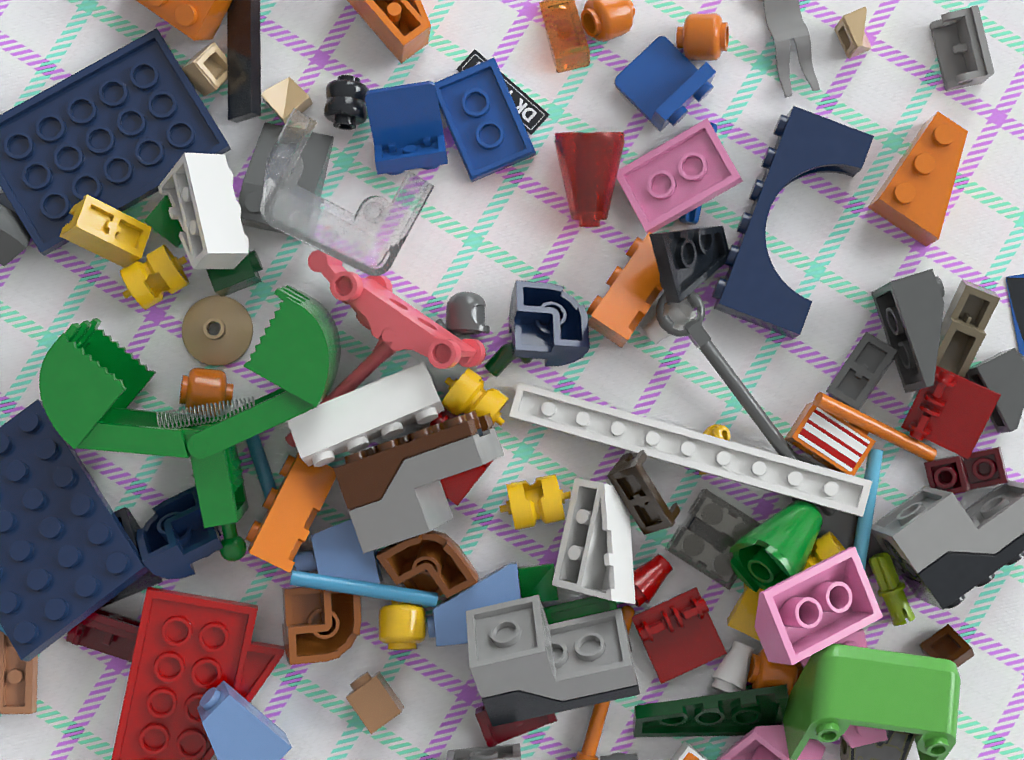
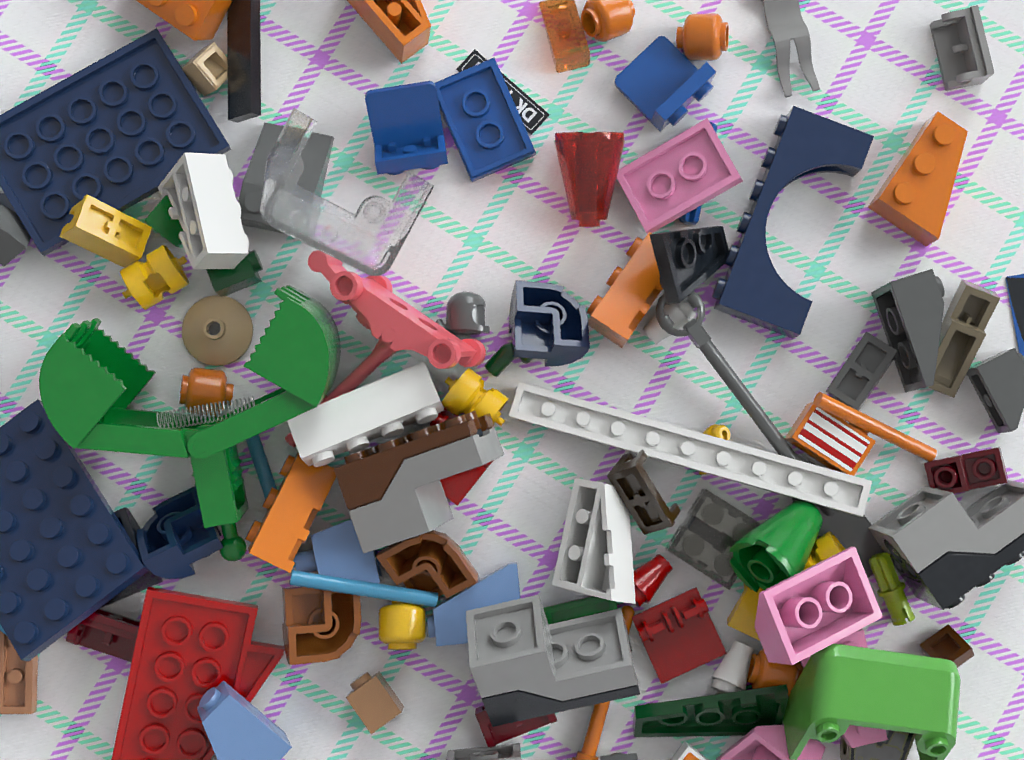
tan slope [261,77,313,126] -> none
black piece [324,75,369,130] -> none
yellow wheel [499,474,571,530] -> none
green slope [517,563,559,602] -> none
tan slope [834,7,871,59] -> none
medium azure bar [853,449,883,570] -> none
red hinge [901,365,1001,459] -> none

